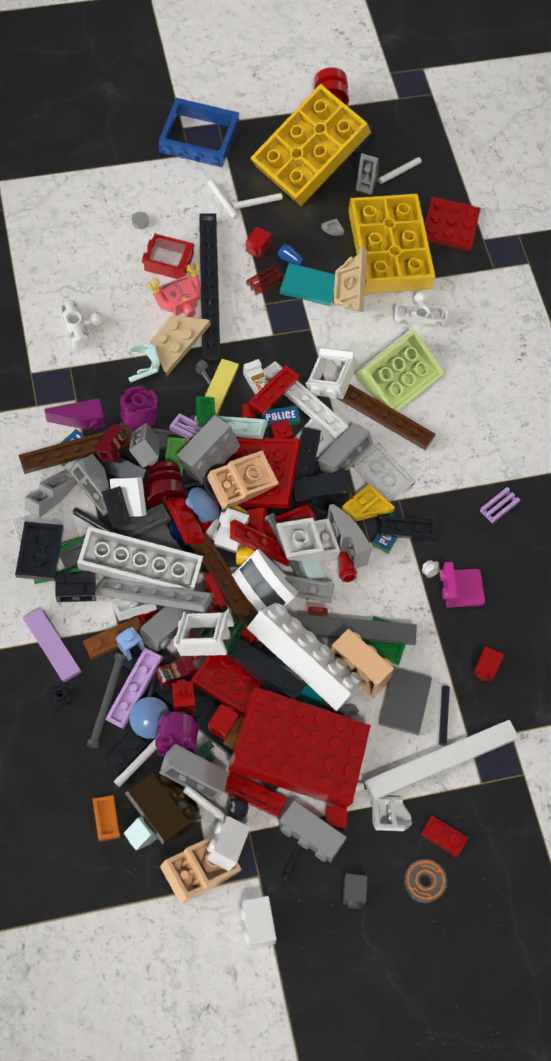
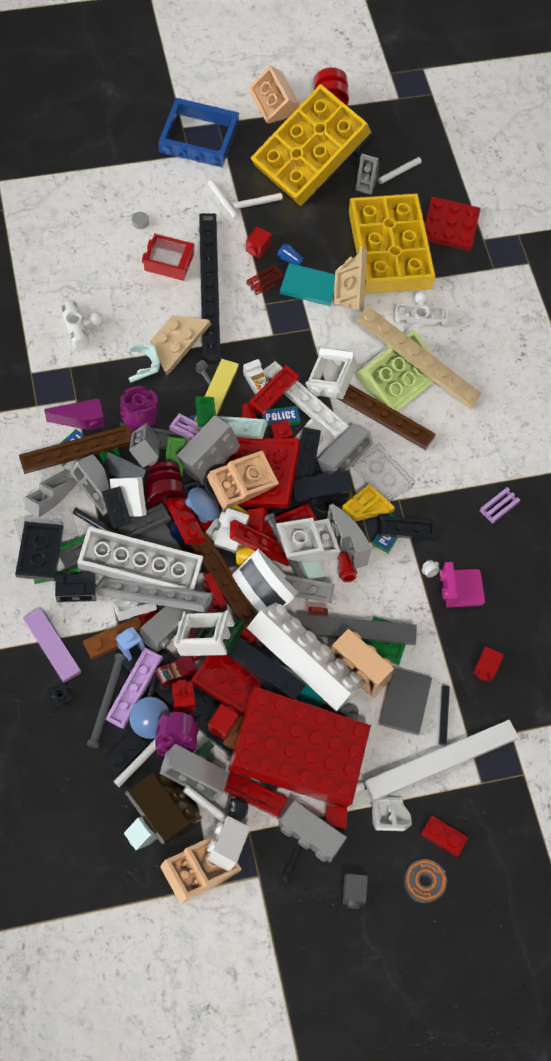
orange tile [93,795,120,842] -> none
dark red leg [94,424,128,463] -> none
coral torso [147,263,201,318] -> none
white brick [239,896,276,949] -> none
light grey tile [321,218,344,236] -> none
none -> light nougat slope [248,65,300,123]
none -> tan plate [356,305,482,409]

